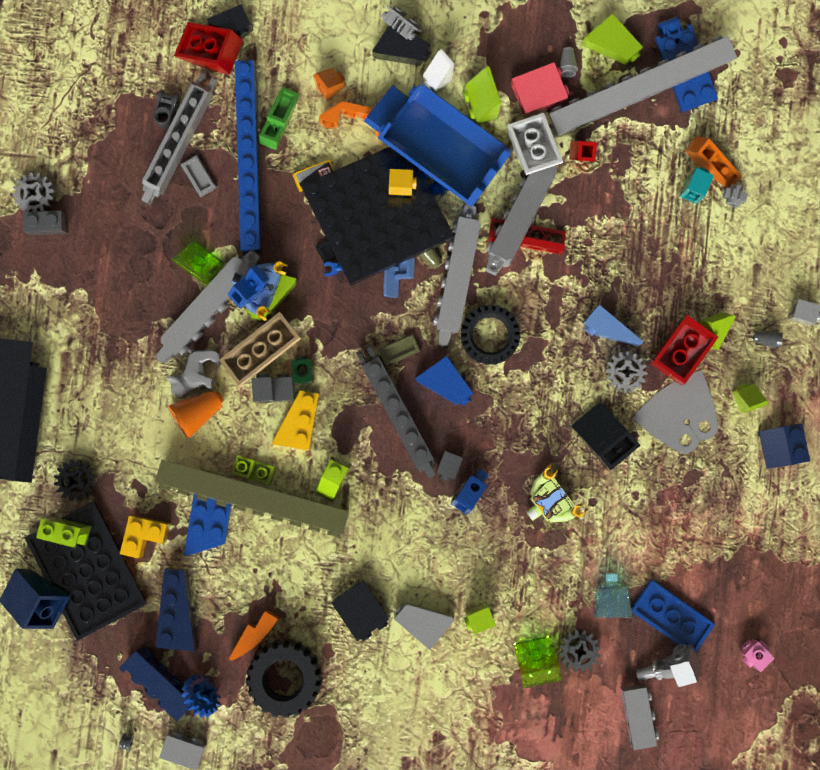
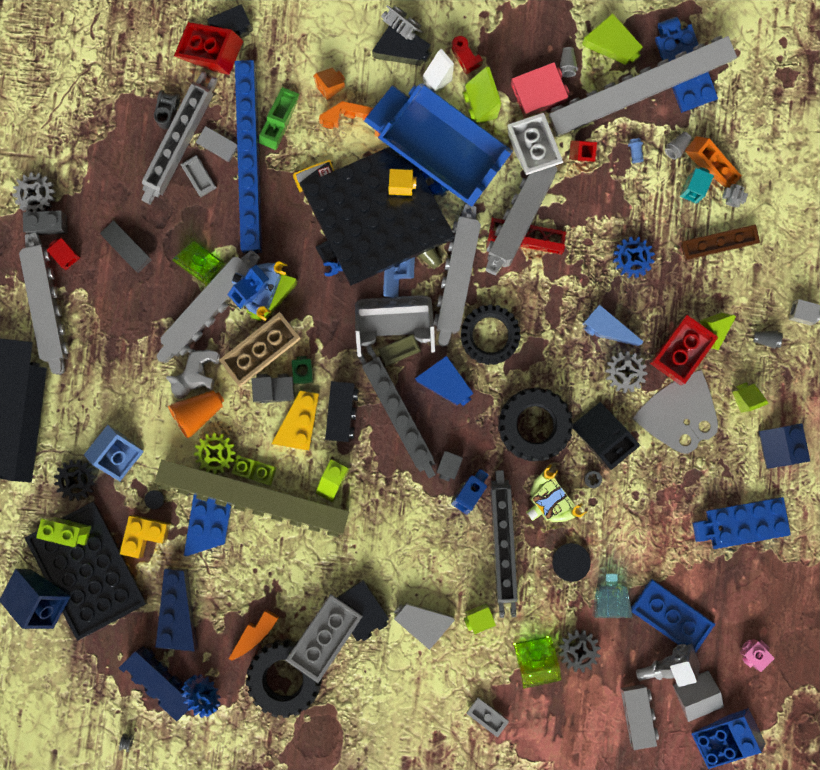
light grey brick [159,730,207,770] -> none
none -> light grey hinge [19,233,69,375]
none -> red brick [47,238,80,270]
none -> medium blue slope [84,425,144,481]
none -> dark grey slope [100,220,152,273]
none -> black tile [144,490,165,509]
none -> lime gear [194,433,237,474]
none -> light grey tile [196,126,237,162]
none -> light grey tile [285,594,363,683]
none -> black brick [325,381,359,443]
none -> light grey windscreen [355,295,435,357]
none -> red leg [452,36,483,75]
none -> light grey plate [466,697,509,737]
none -> dark grey hinge [490,470,518,618]
none -> black tyre [498,387,574,461]
none -> black tile [552,543,591,582]
none -> dark grey bush [584,471,602,488]
none -> blue gear [612,237,655,279]
none -> medium blue pin [628,138,644,163]
none -> light grey cone [665,132,692,160]
none -> light grey slope [673,670,724,722]
none -> reddish brown plate [681,224,760,261]
none -> blue slope [691,708,766,769]
none -> blue hinge [692,497,791,549]

